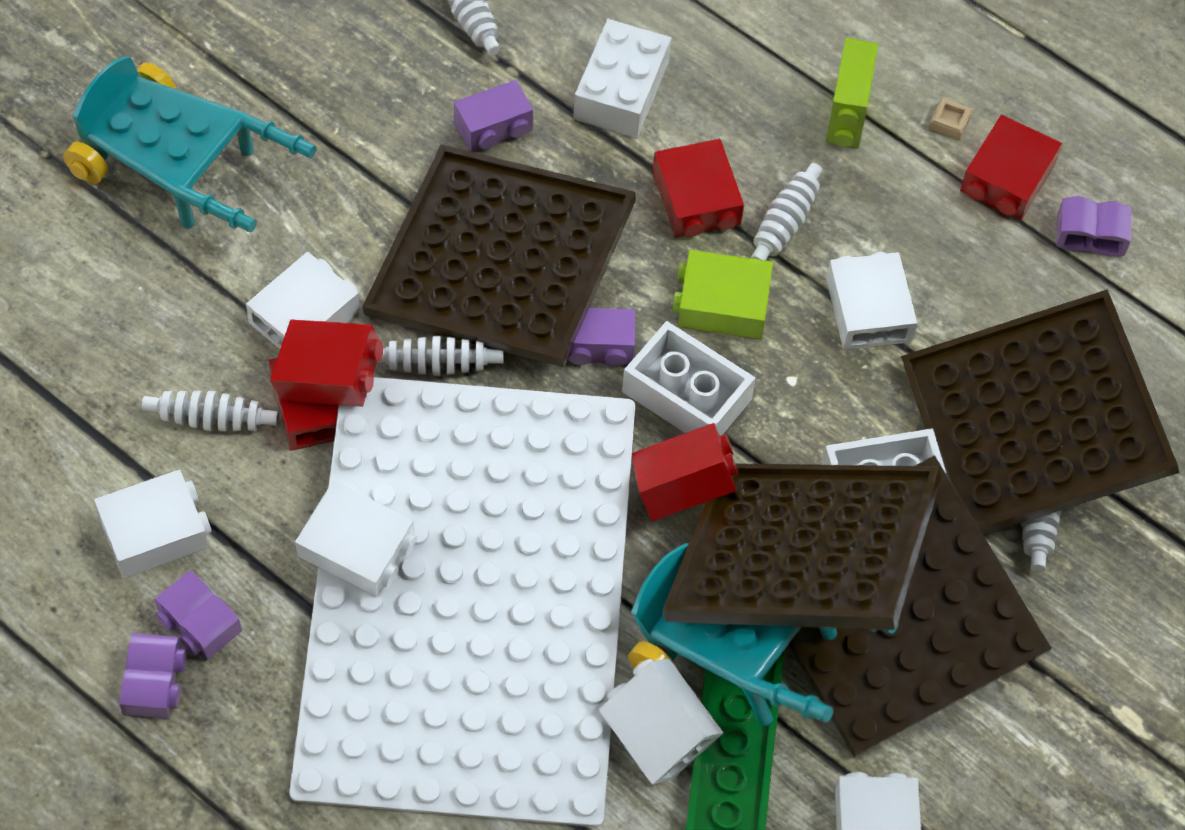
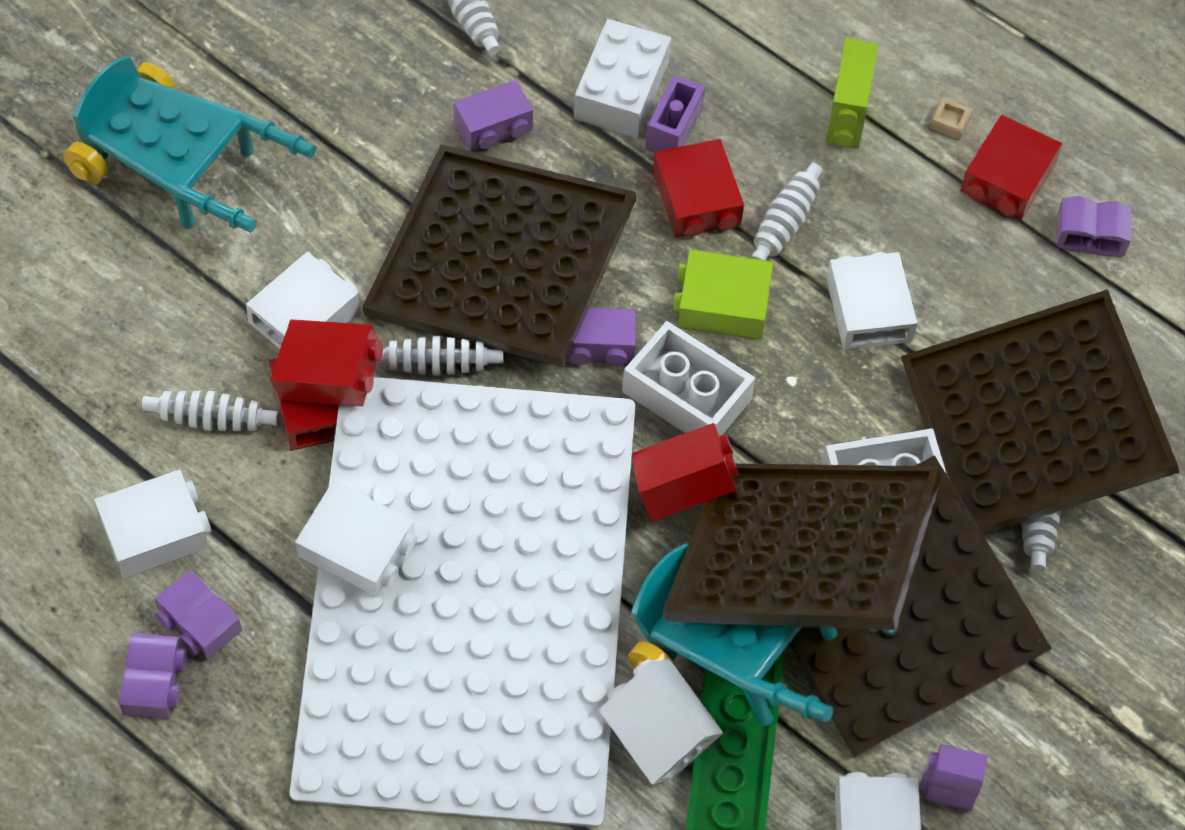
none -> medium lavender brick [645,75,705,153]
none -> medium lavender brick [920,744,988,811]

